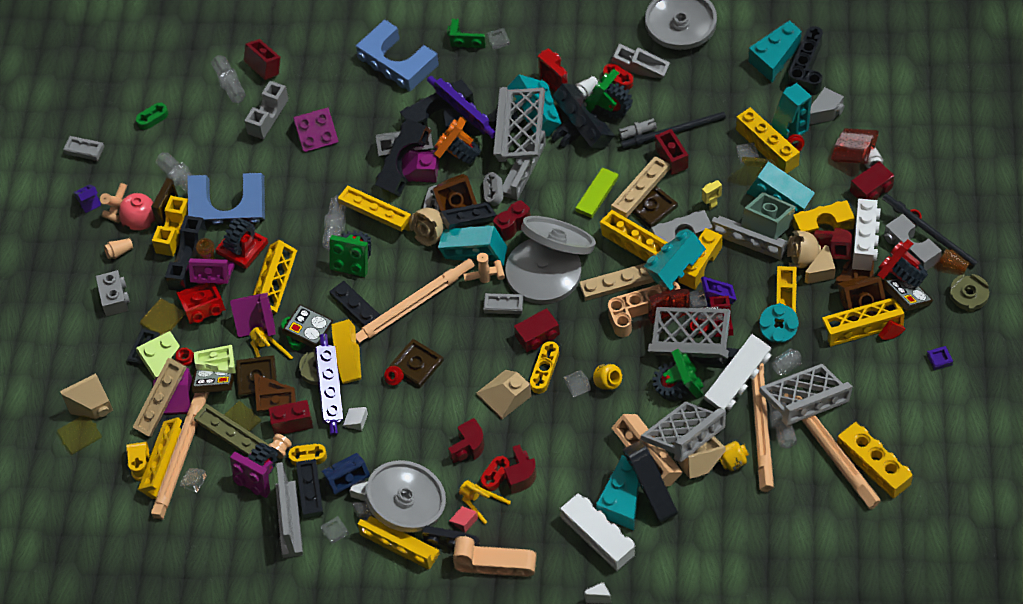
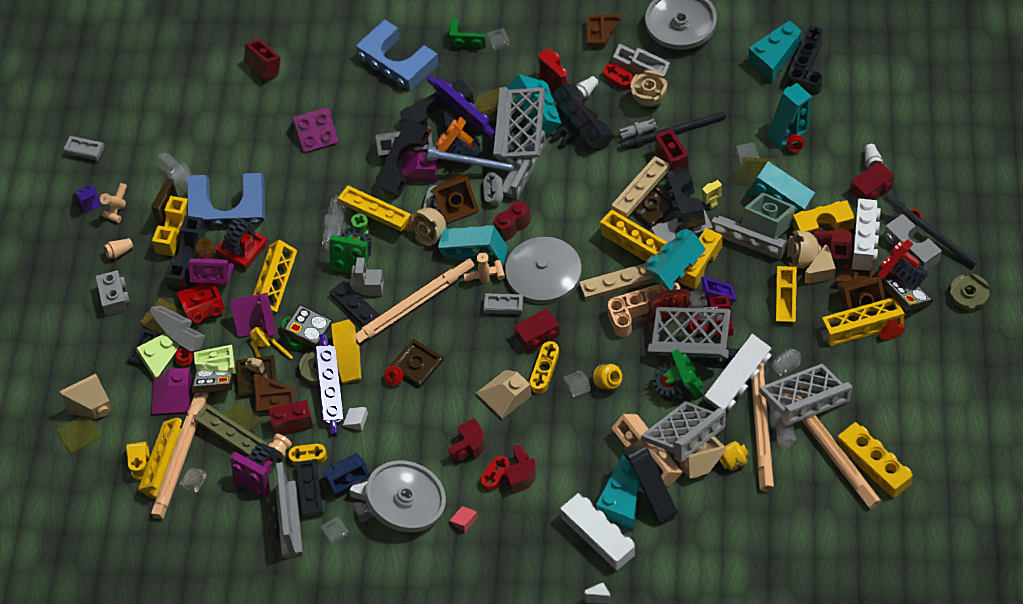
coral cylinder [119,193,155,230] -> none
tan plate [133,358,187,437] -> none
green beam [136,103,168,130] -> none
clear piece [211,55,246,103] -> none
light grey arch [245,81,289,139] -> none
yellow fence [358,515,440,570] -> none
black hinge [423,526,480,549] -> none
black plate [440,202,497,229] -> none
light nougat beam [453,536,537,576] -> none
yellow plant [459,480,511,524] -> none
light grey dish [521,216,596,254] -> none
lime tile [576,167,619,218] -> none
plate [585,69,633,119] -> none
yellow brick [736,107,800,173] -> none
teal plate [759,303,799,343] -> none
light grey slope [809,88,845,125] -> none
clear red slope [831,128,879,164] -> none
dark purple tile [927,346,953,371] -> none
clear orange cone [939,248,969,273] -> none
none -> light grey slope [150,306,205,351]
none -> tan tile [244,358,265,374]
none -> light grey brick [350,258,384,296]
none -> bright green bush [351,213,370,234]
none -> sand blue piece [426,146,514,171]
none -> clear yellow piece [475,86,503,115]
none -> reddish brown wing [586,14,621,47]
none -> tan cylinder [631,70,667,107]
none -> black arch [664,167,706,229]

